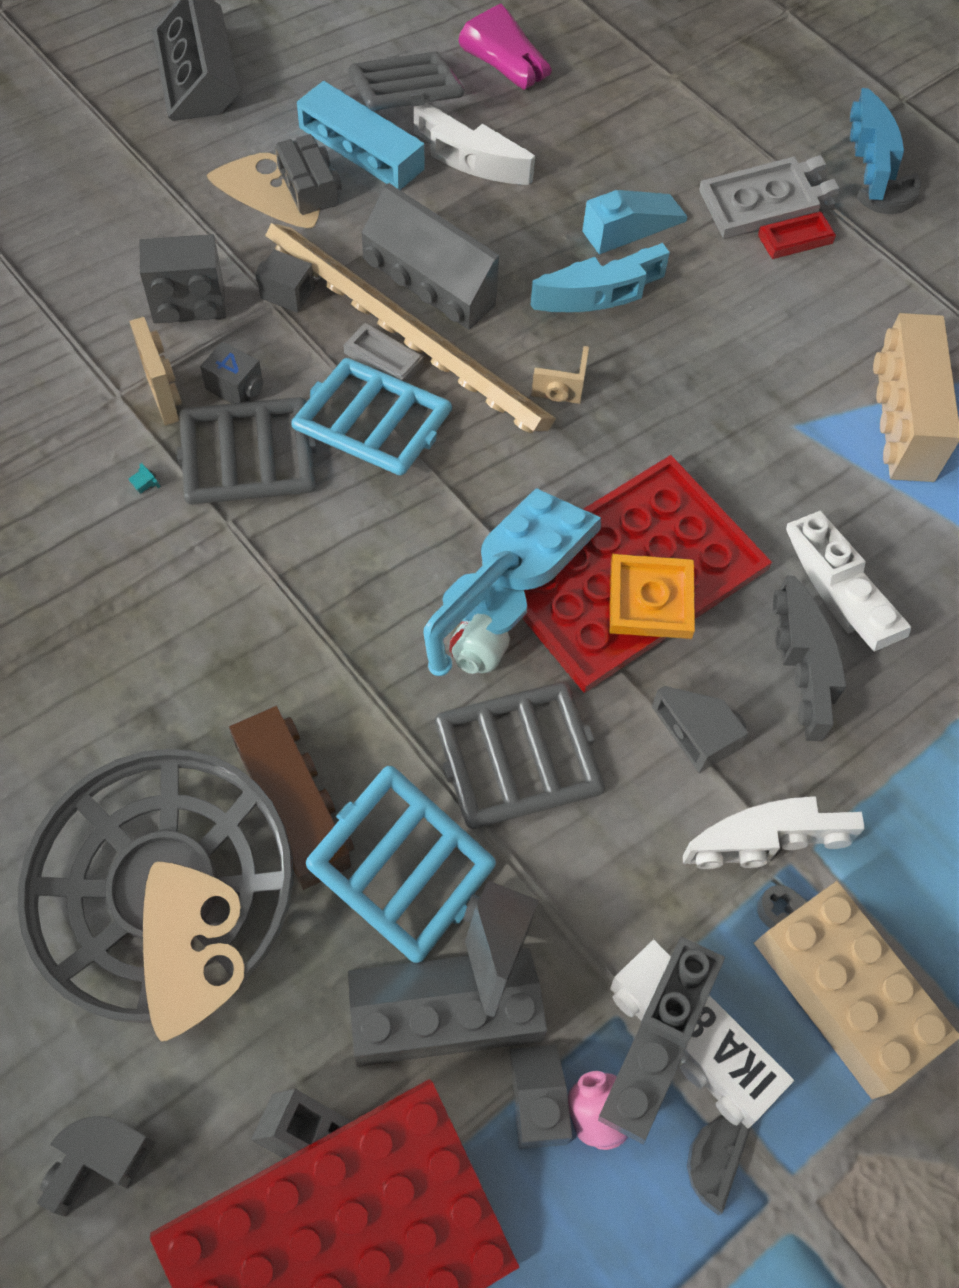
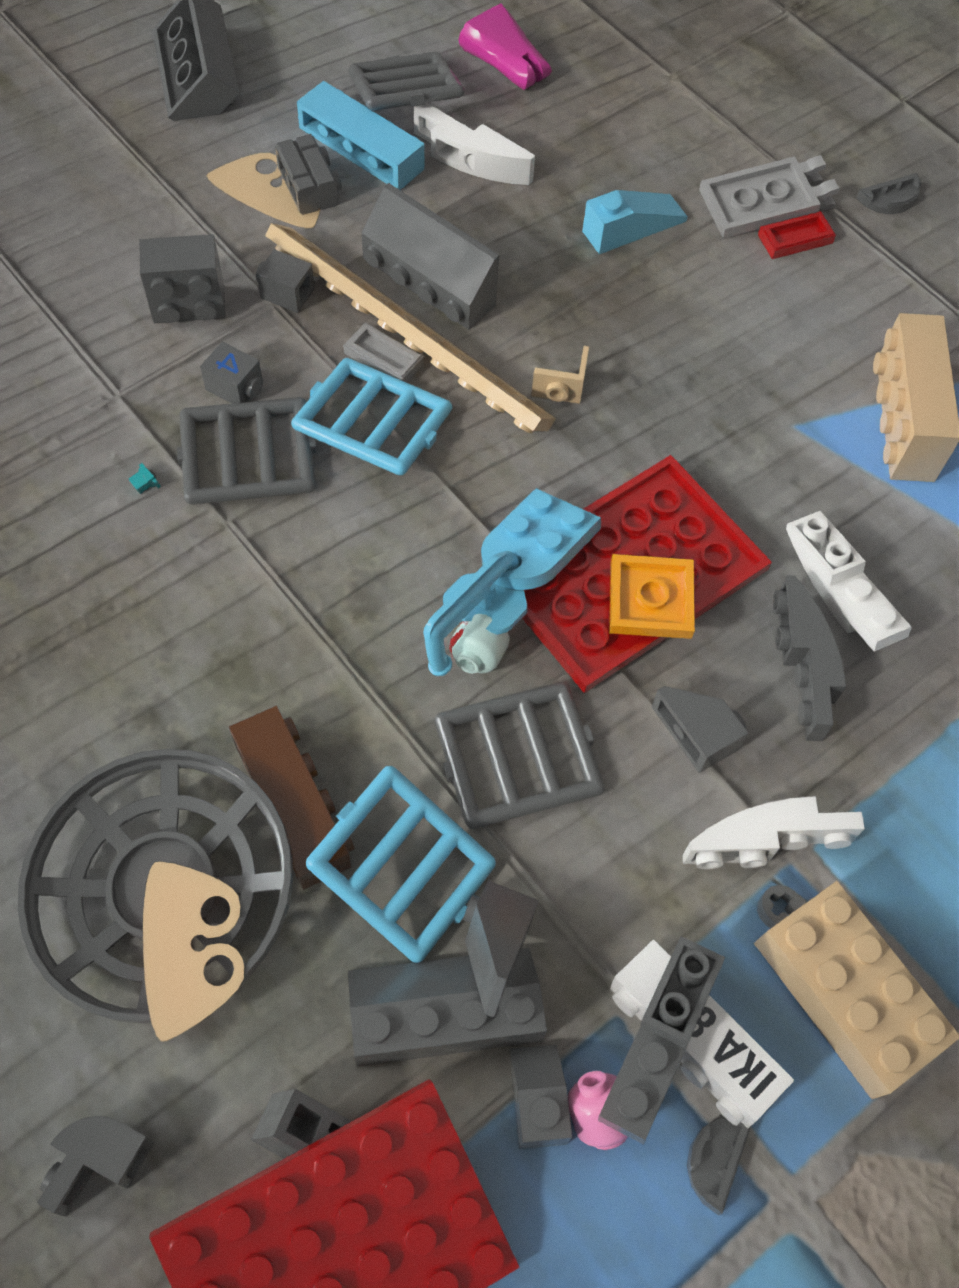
tan plate [129,317,182,425] -> none
medium azure slope [530,243,670,312] -> none
dark azure slope [850,88,904,200] -> none

